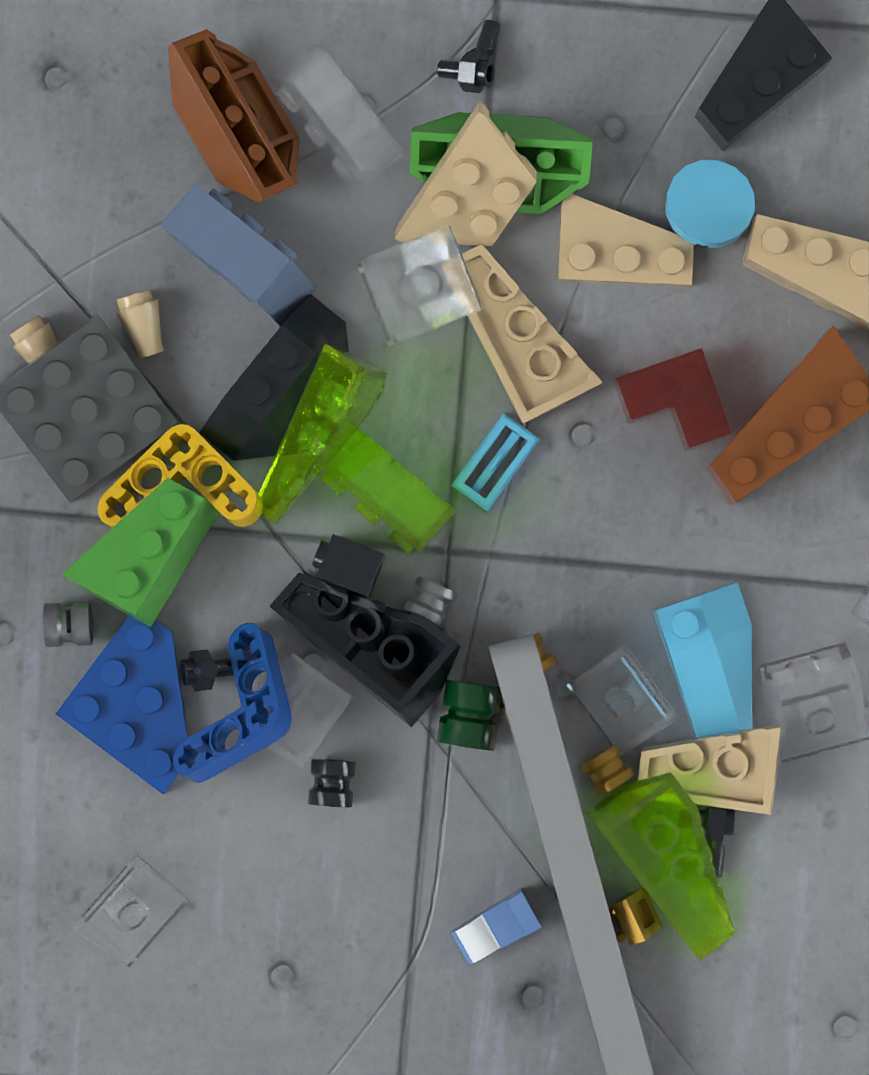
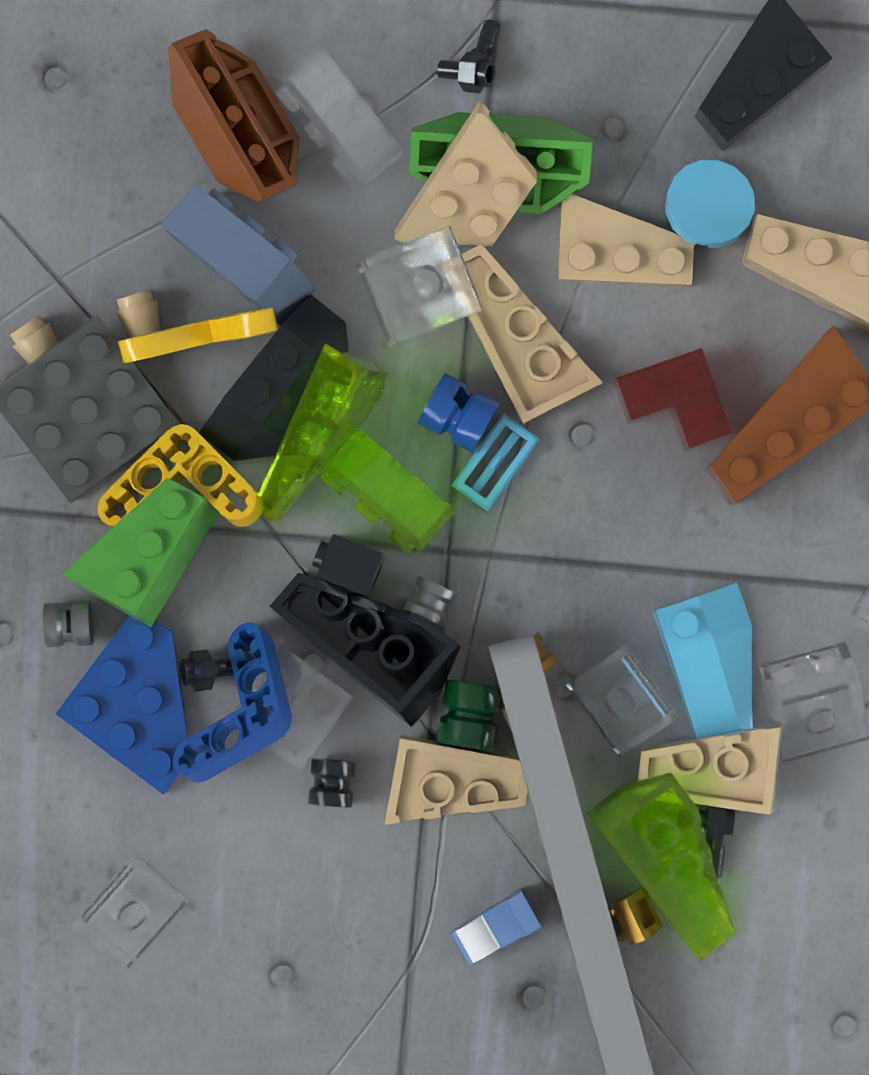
pearl gold wheel [579,743,635,797] -> none
none -> yellow beam [118,307,278,363]
none -> tan wing [384,735,528,825]
none -> blue wheel [418,373,500,453]

